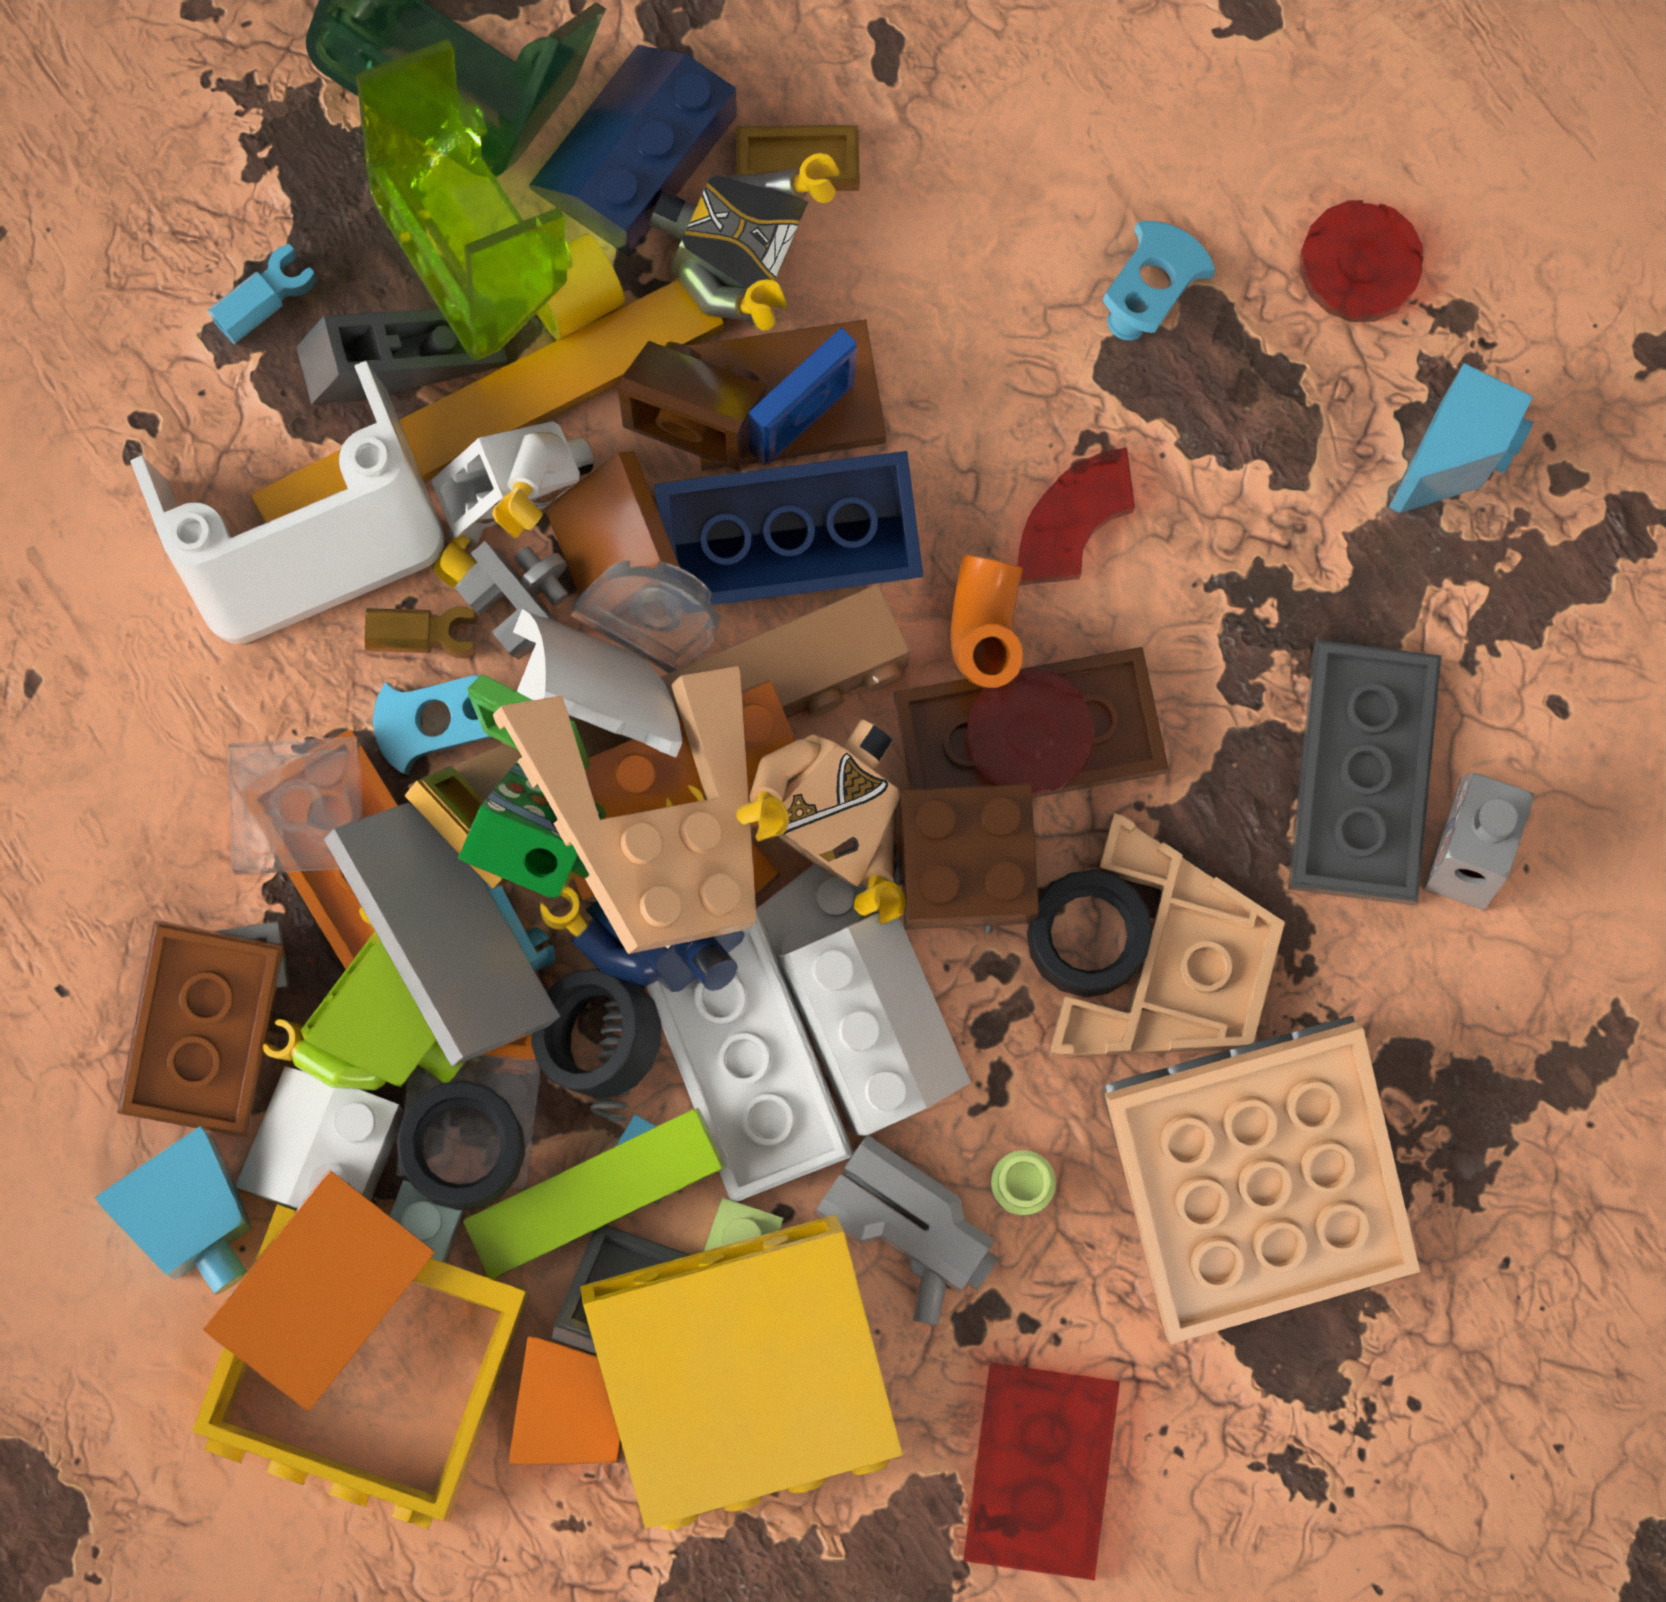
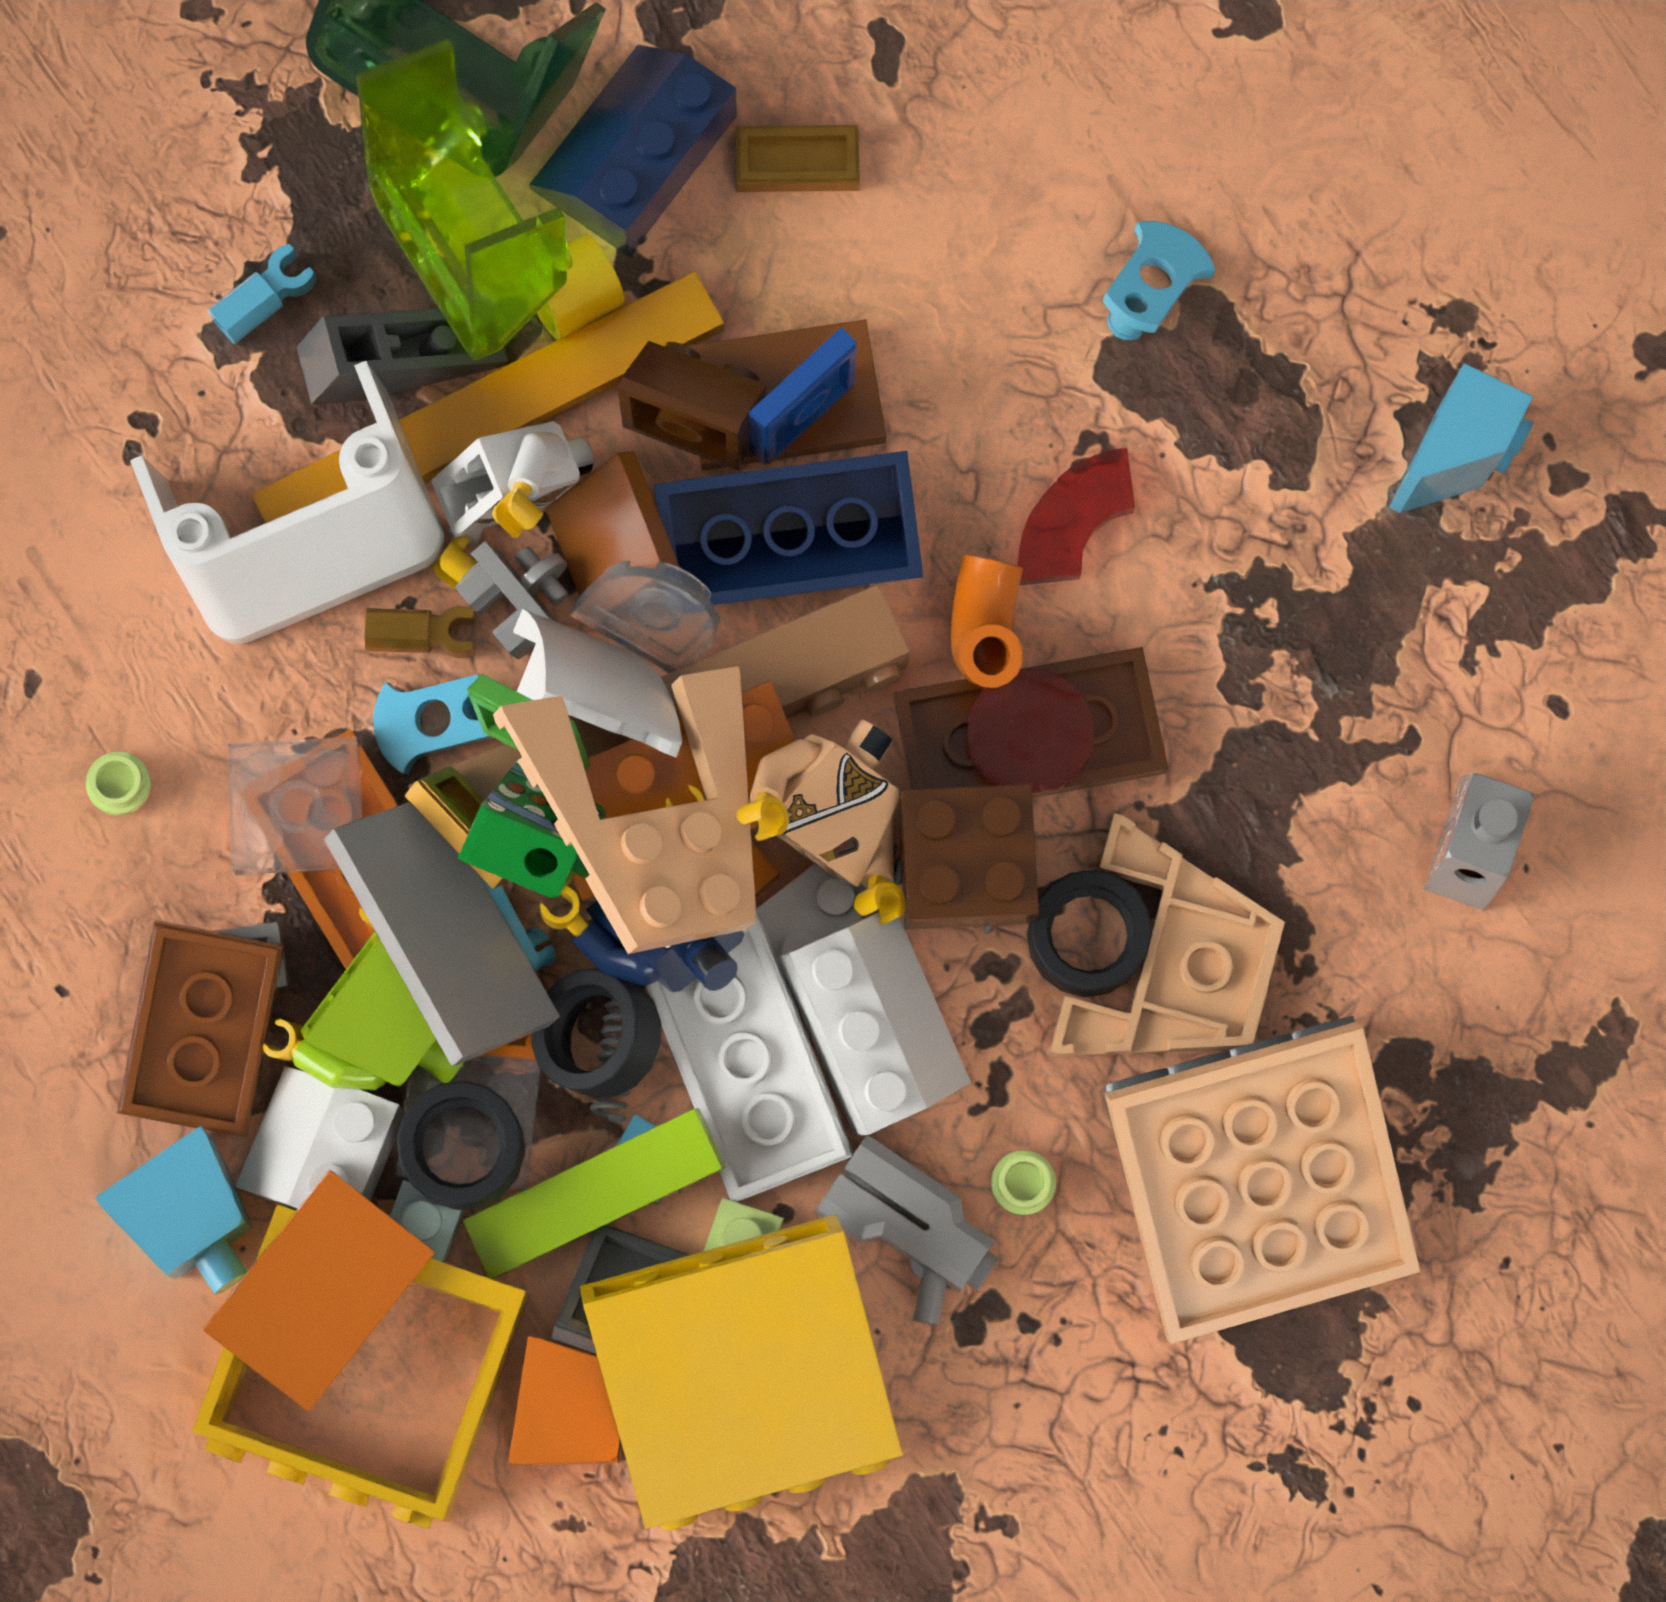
torso [649,153,840,330] -> none
clear red tile [962,1362,1120,1581] -> none
dark grey tile [1288,640,1441,905] -> none
clear red tile [1299,200,1424,322] -> none
none -> yellowish green plate [86,751,151,816]

